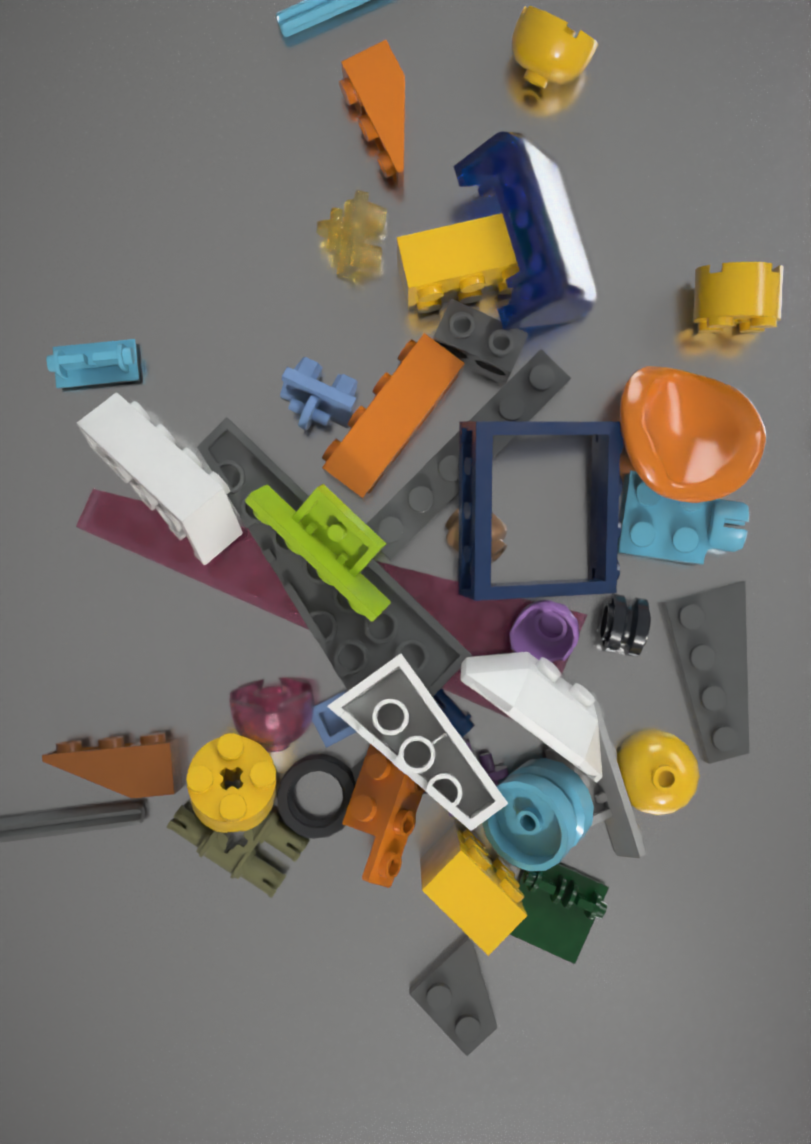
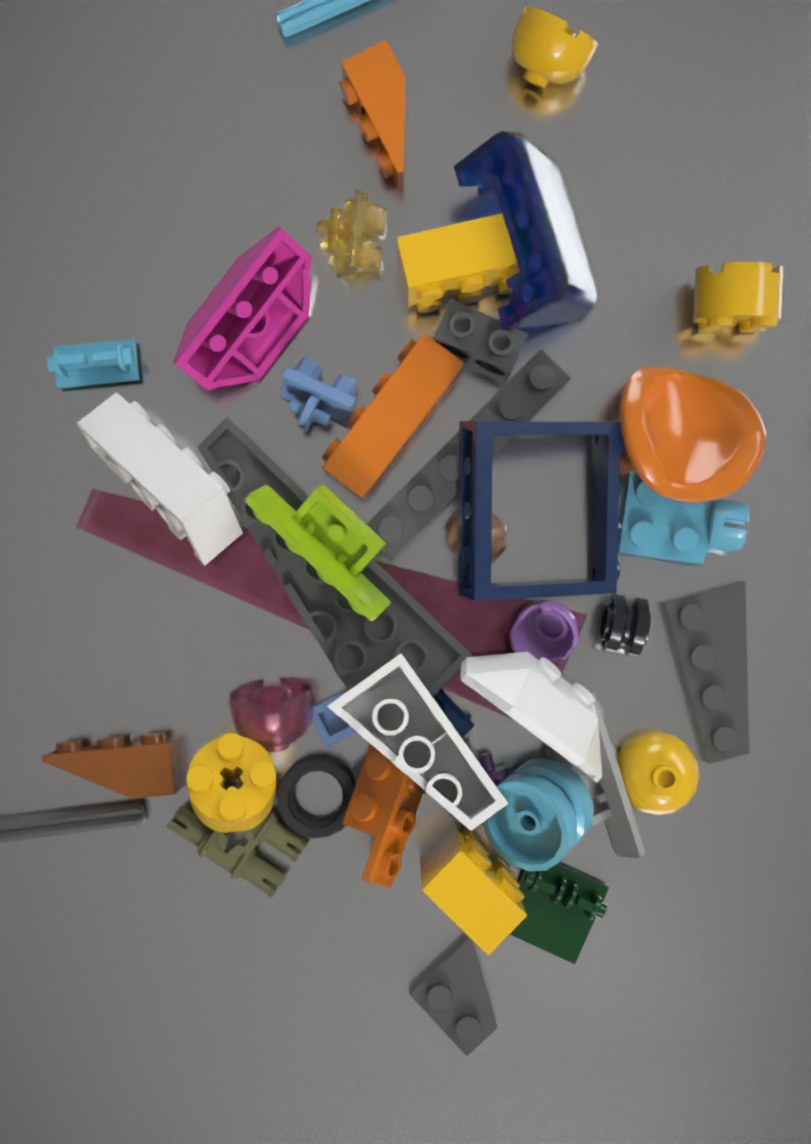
none -> dark pink wedge [173,227,311,390]

